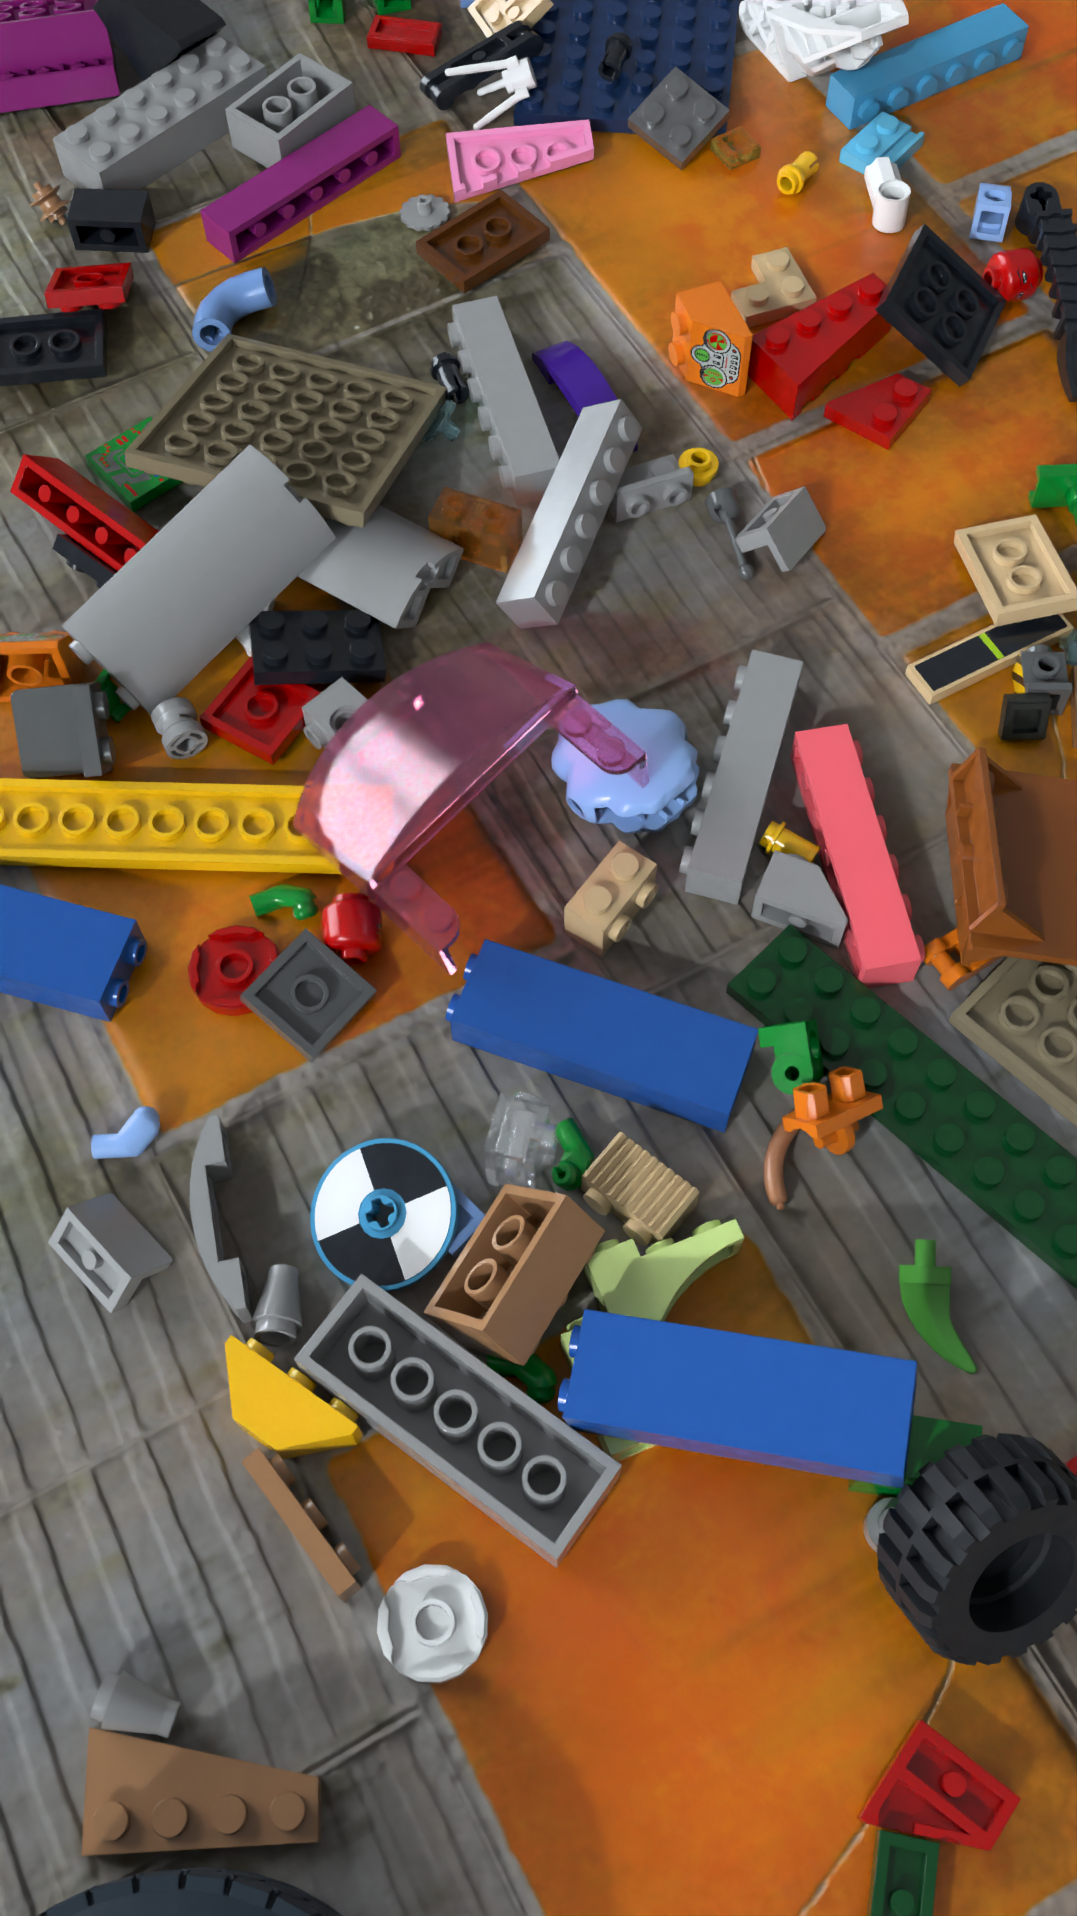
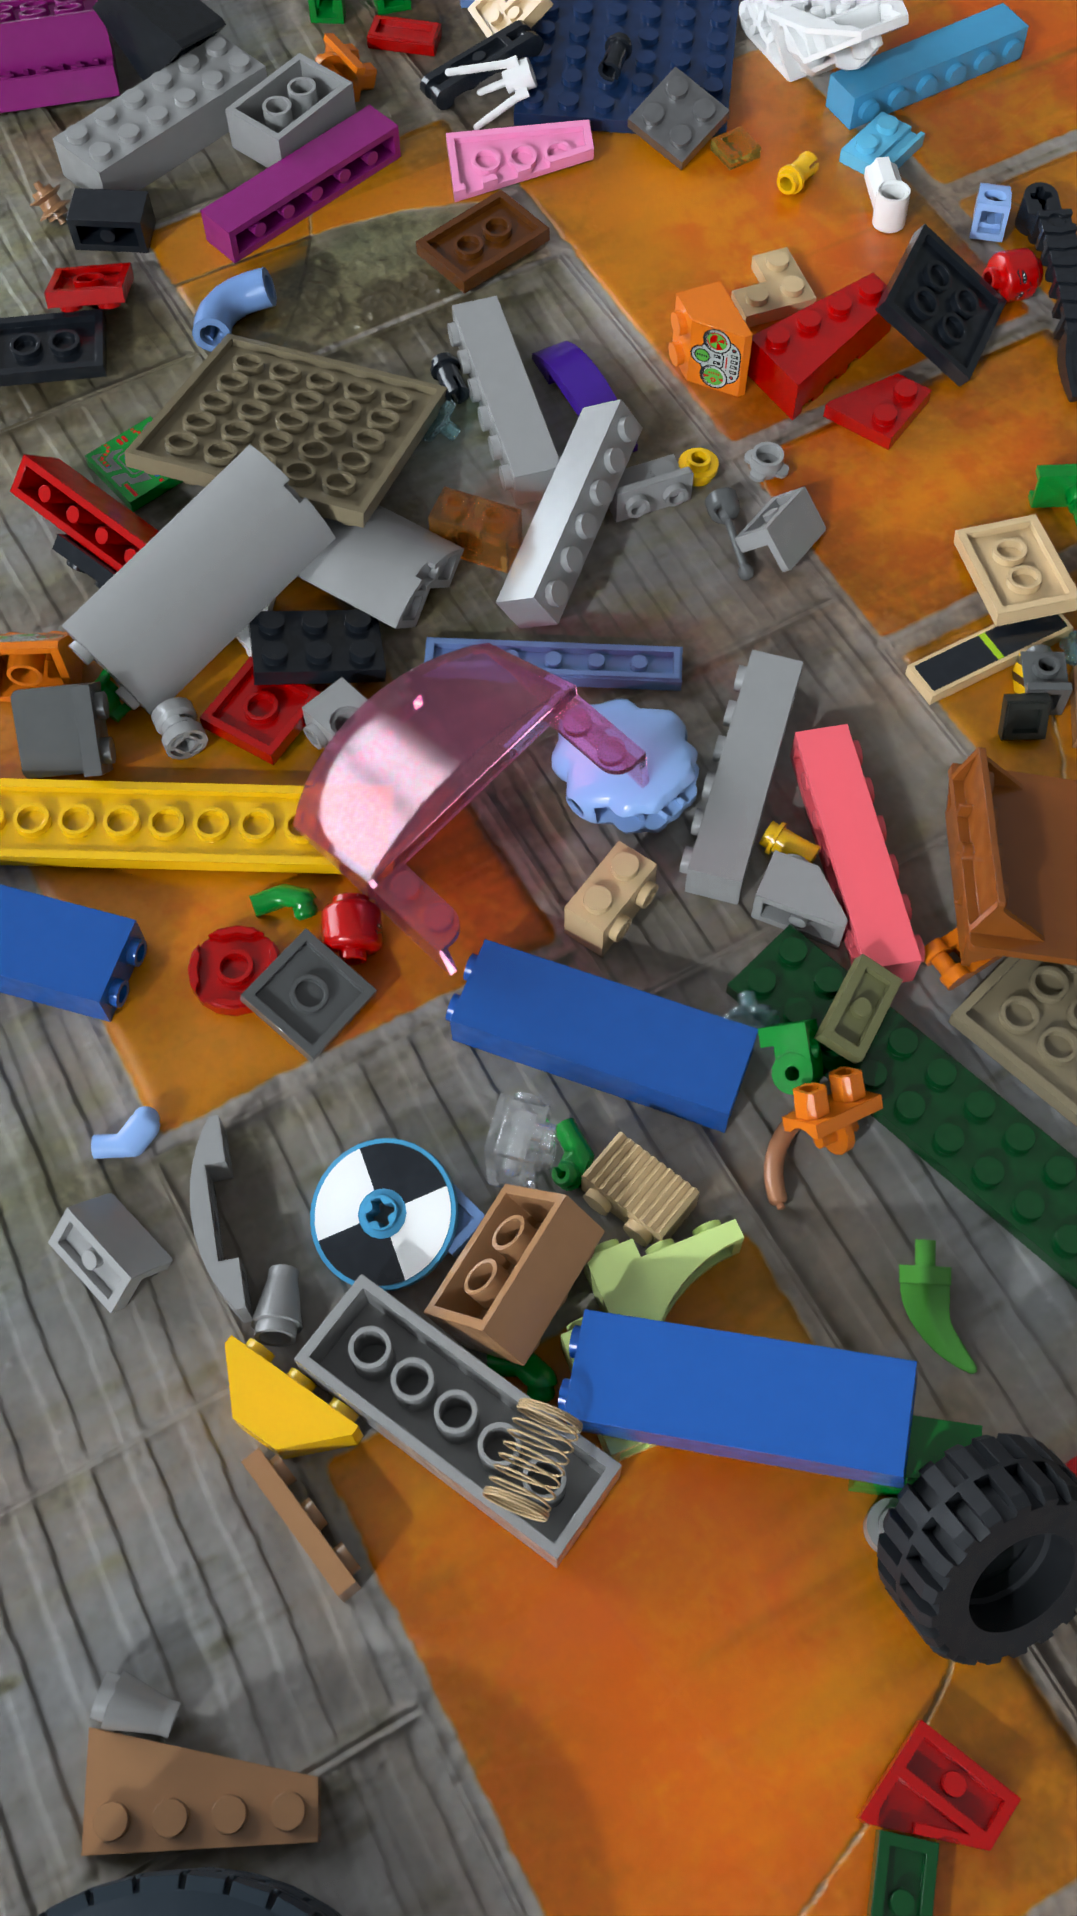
white tile [377,1564,488,1684] -> none
light grey piece [399,194,451,231] -> none
none -> orange hips [315,33,377,102]
none -> medium blue tile [423,637,683,691]
none -> tan piece [482,1398,583,1522]
none -> clear light blue plant [720,991,781,1029]
none -> light grey plate [744,442,789,482]
none -> olive plate [814,954,903,1064]

